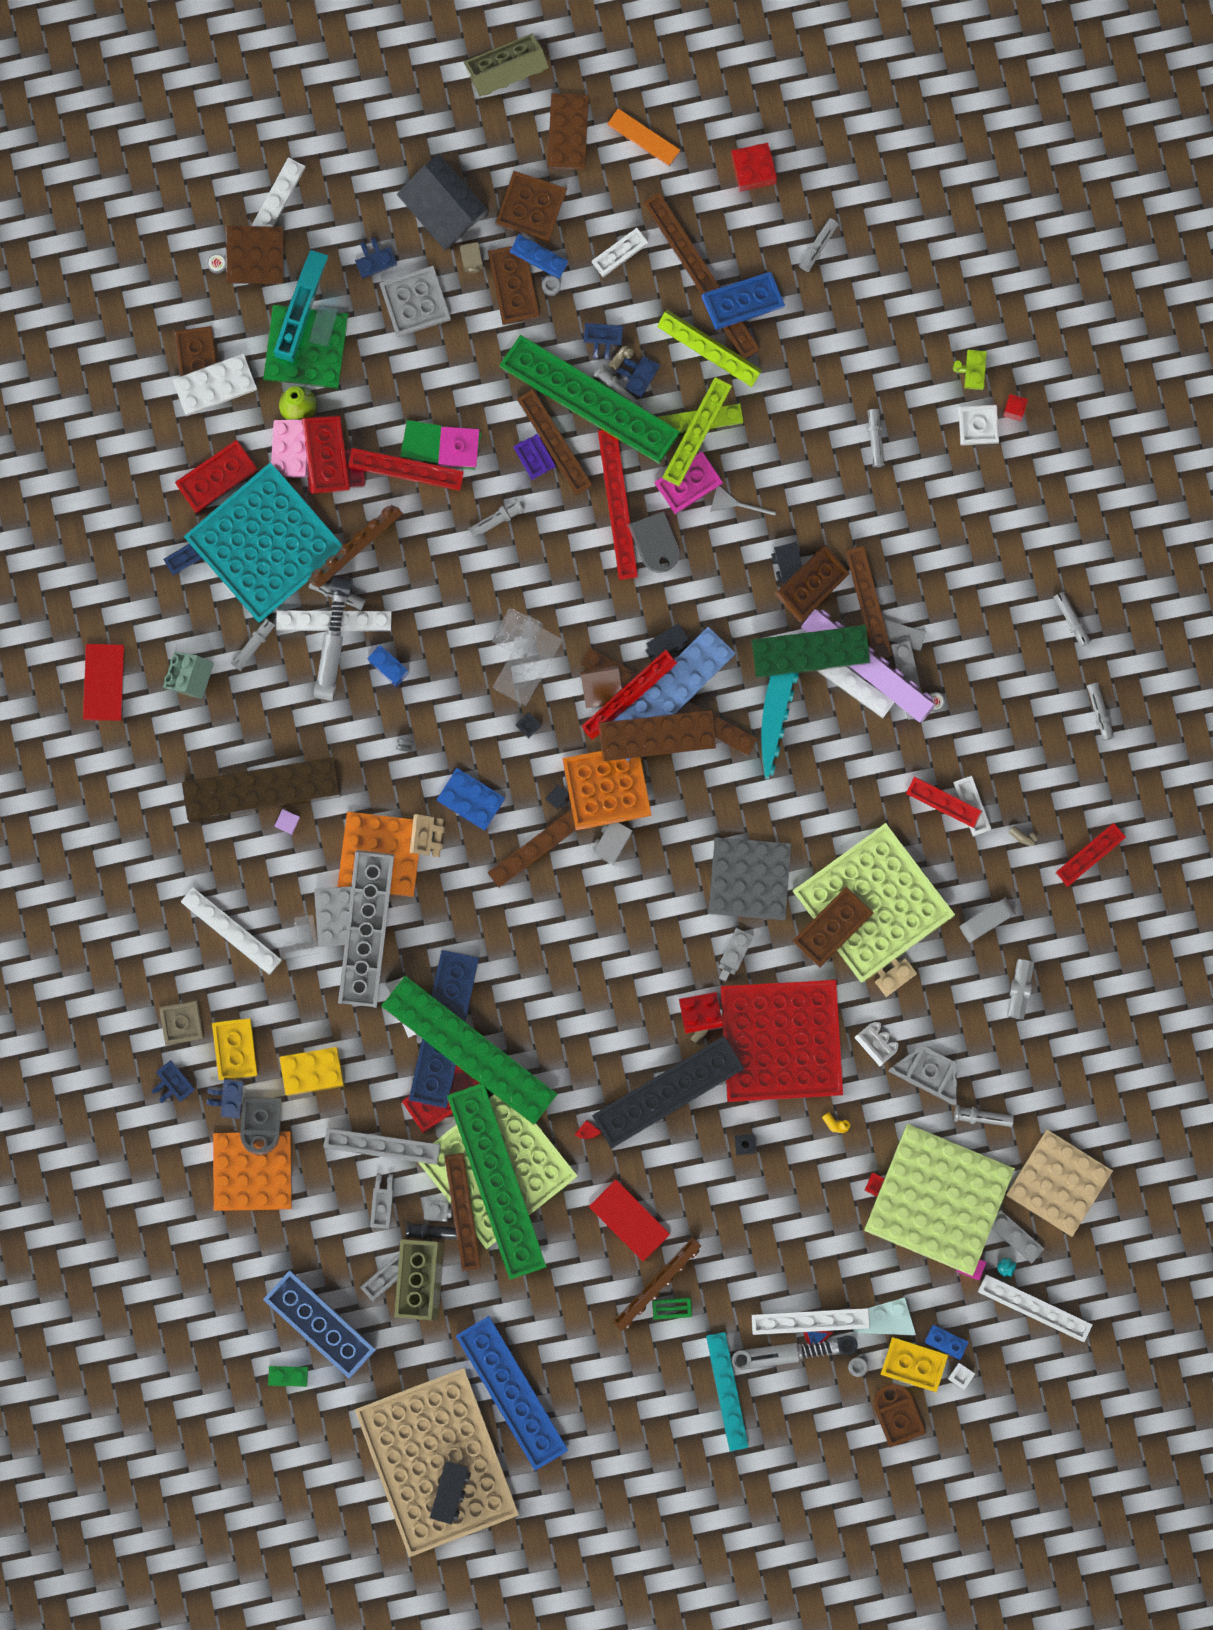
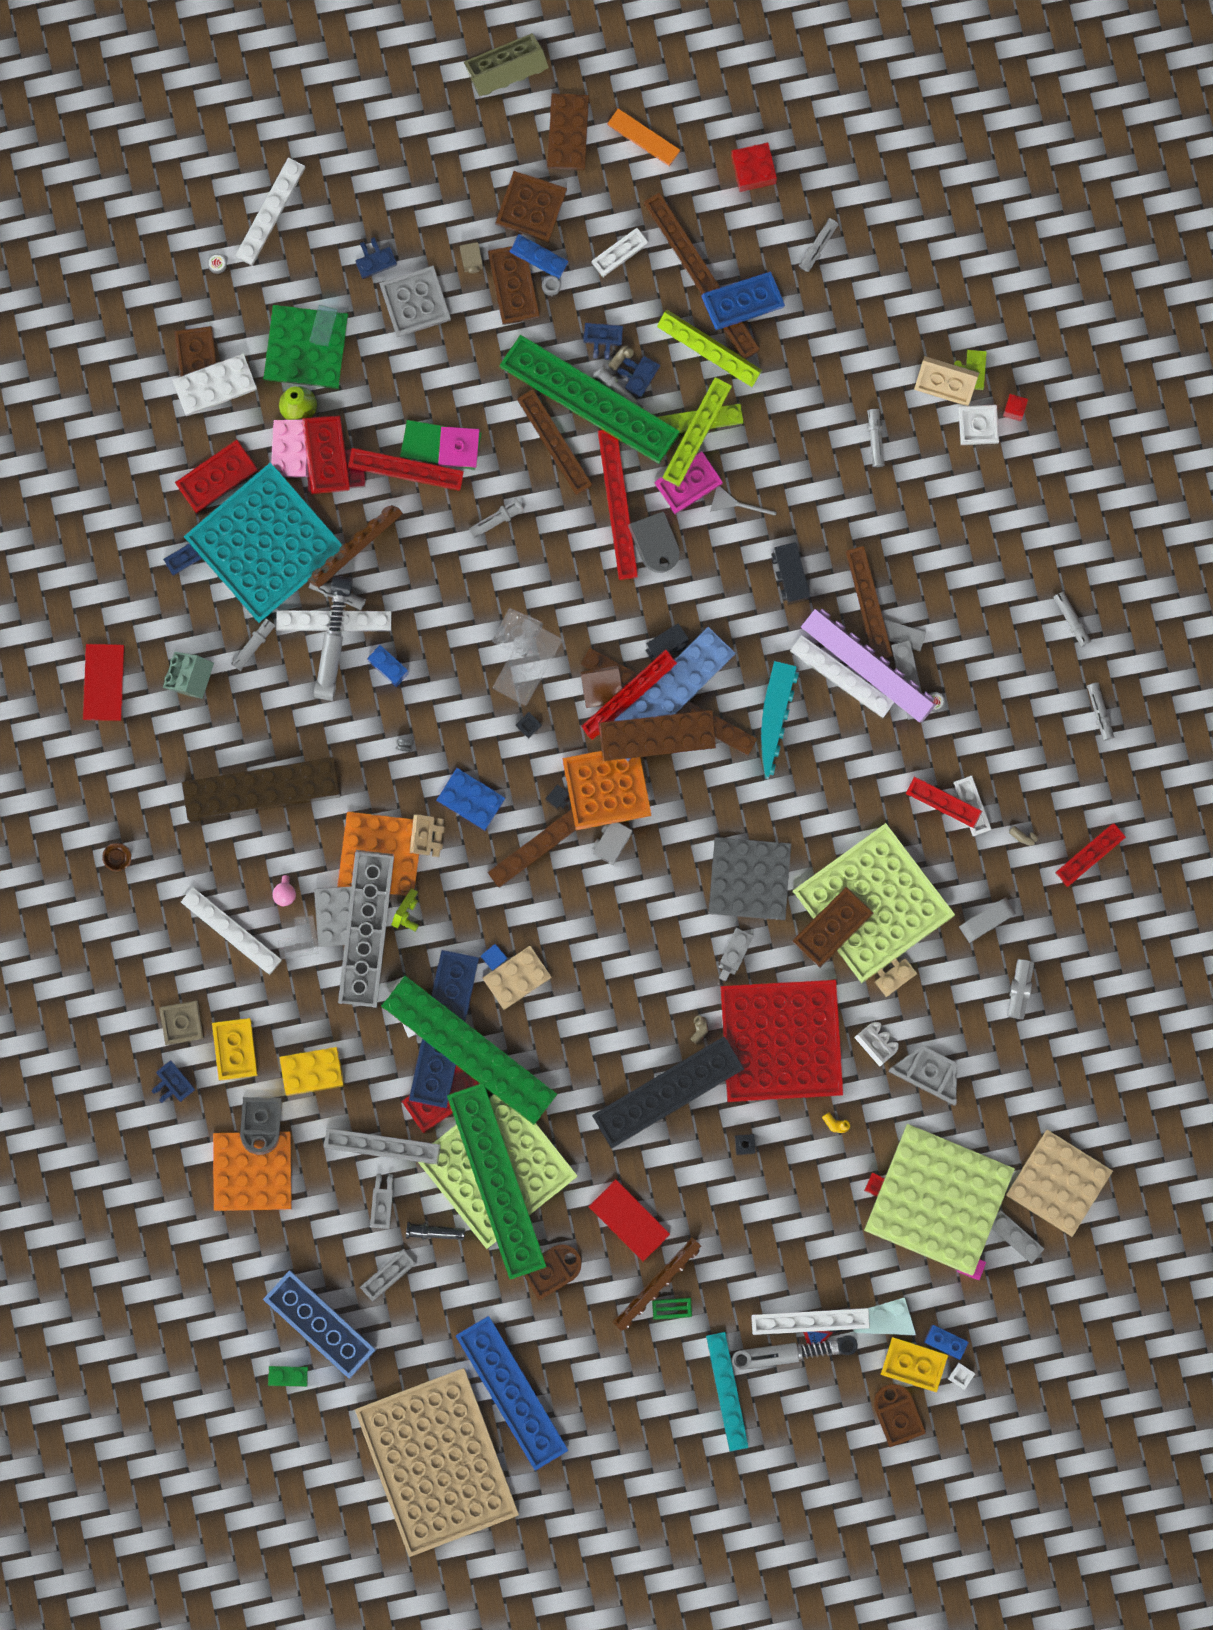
dark blue hinge [206,1077,244,1119] -> none
reddish brown plate [226,226,283,284] -> none
teal slope [274,250,329,363] -> none
lavender tile [274,809,300,835] -> none
olive slope [394,1239,444,1321] -> none
black piece [397,154,488,251] -> none
light grey bracket [424,1200,452,1222] -> none
black brick [429,1460,471,1525] -> none
reddish brown tile [444,1153,481,1272] -> none
dark purple plate [513,434,556,481] -> none
red tile [574,1120,601,1139] -> none
red plate [679,992,723,1034] -> none
dark green plate [752,625,871,678] -> none
reddish brown tile [775,545,850,622] -> none
light grey tile [848,1357,868,1377] -> none
light grey pin [954,1104,1014,1127] -> none
white plate [978,1275,1092,1342] -> none
teal plate [997,1258,1017,1277] -> none
none -> reddish brown hair [102,842,132,871]
none -> bright pink piece [273,875,296,907]
none -> lime plate [391,888,419,932]
none -> blue tile [480,944,507,971]
none -> tan plate [482,946,552,1010]
none -> reddish brown tile [524,1245,582,1301]
none -> tan plate [914,356,979,406]

